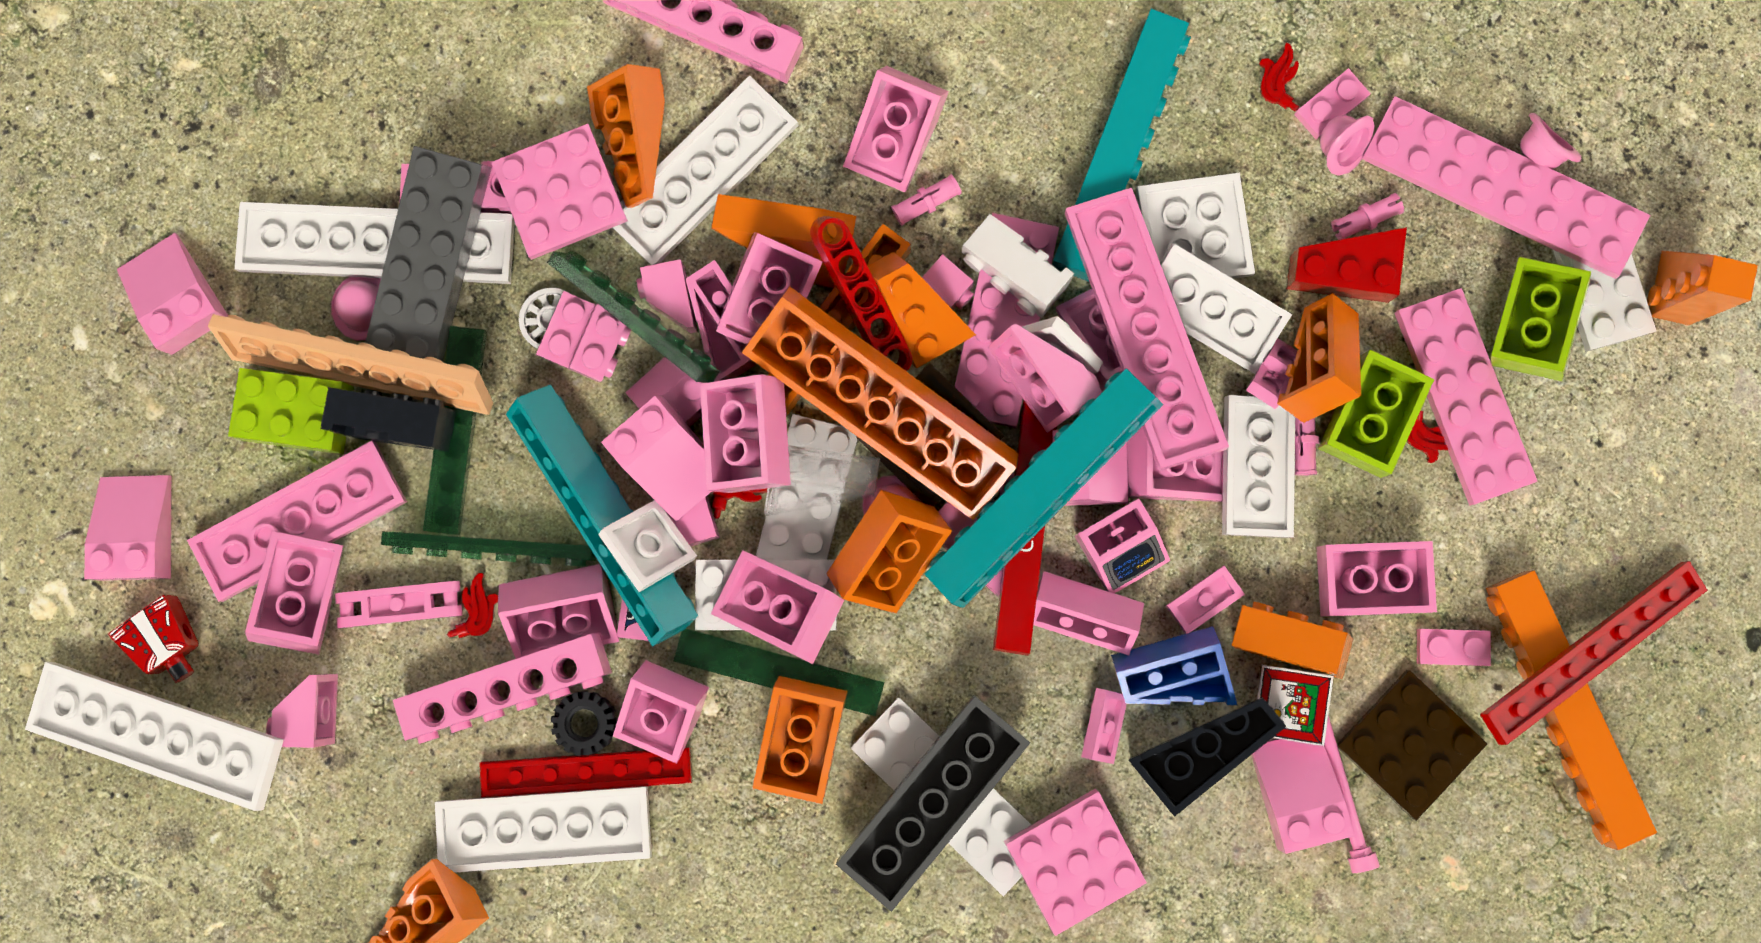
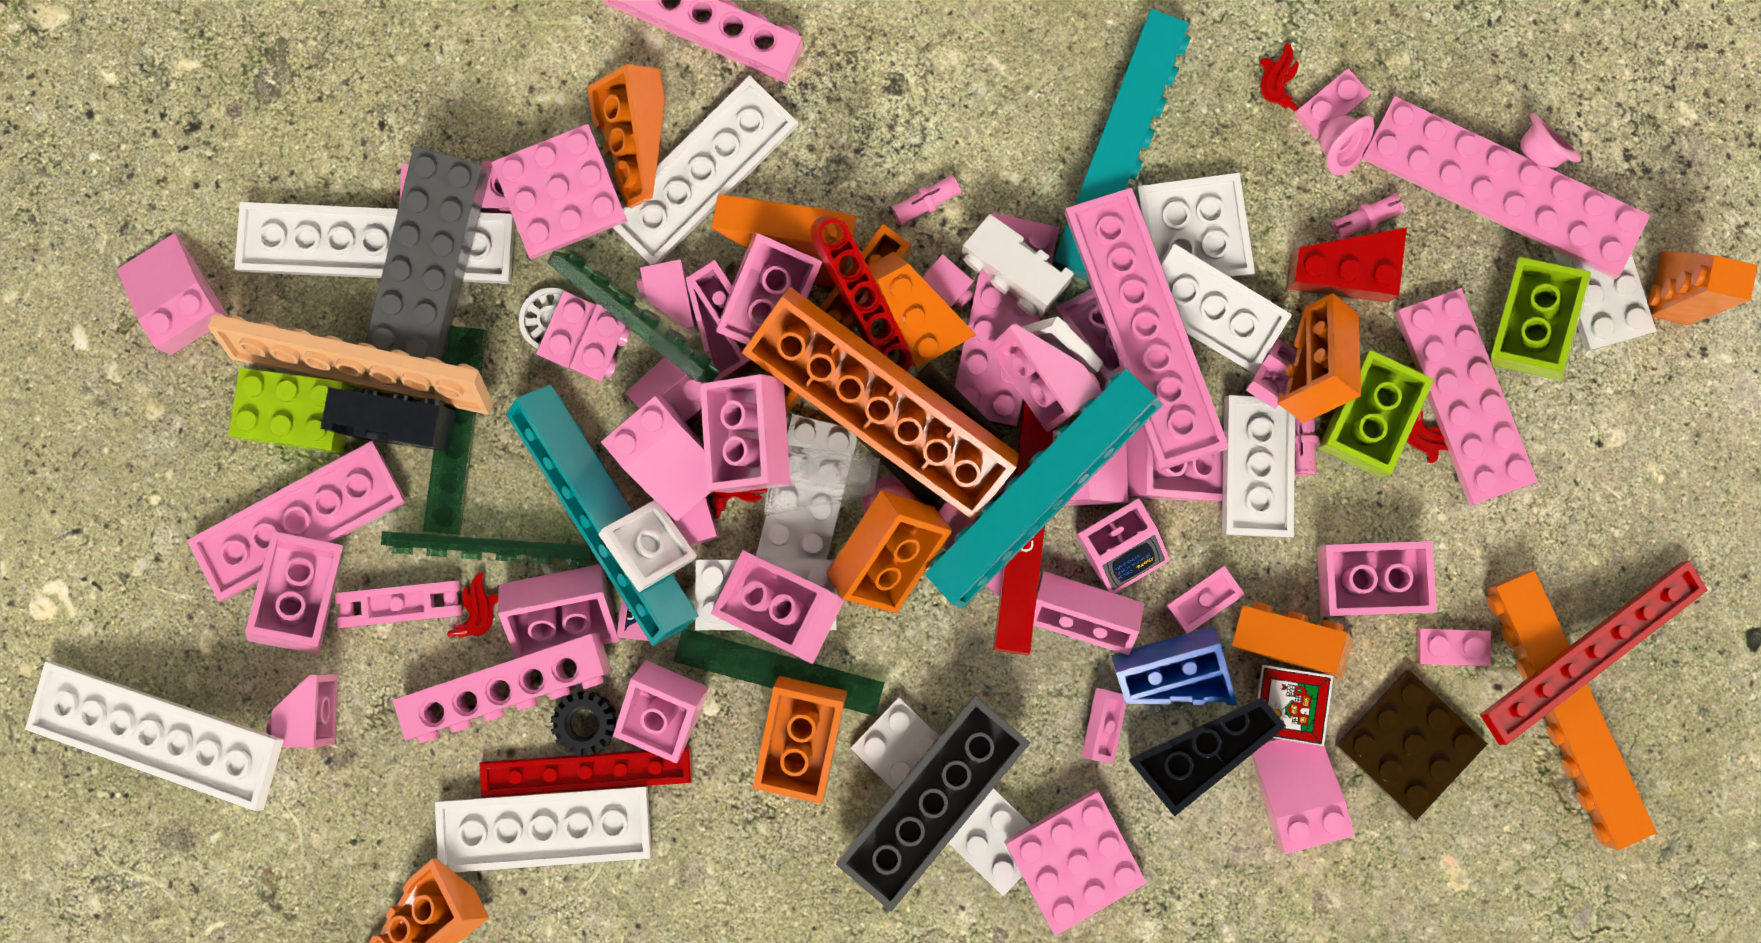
bright pink slope [84,475,172,581] -> none
red torso [108,595,199,683] -> none
bright pink hat [331,277,381,341] -> none
bright pink slope [843,66,949,192] -> none
bright pink piece [1324,716,1380,873] -> none

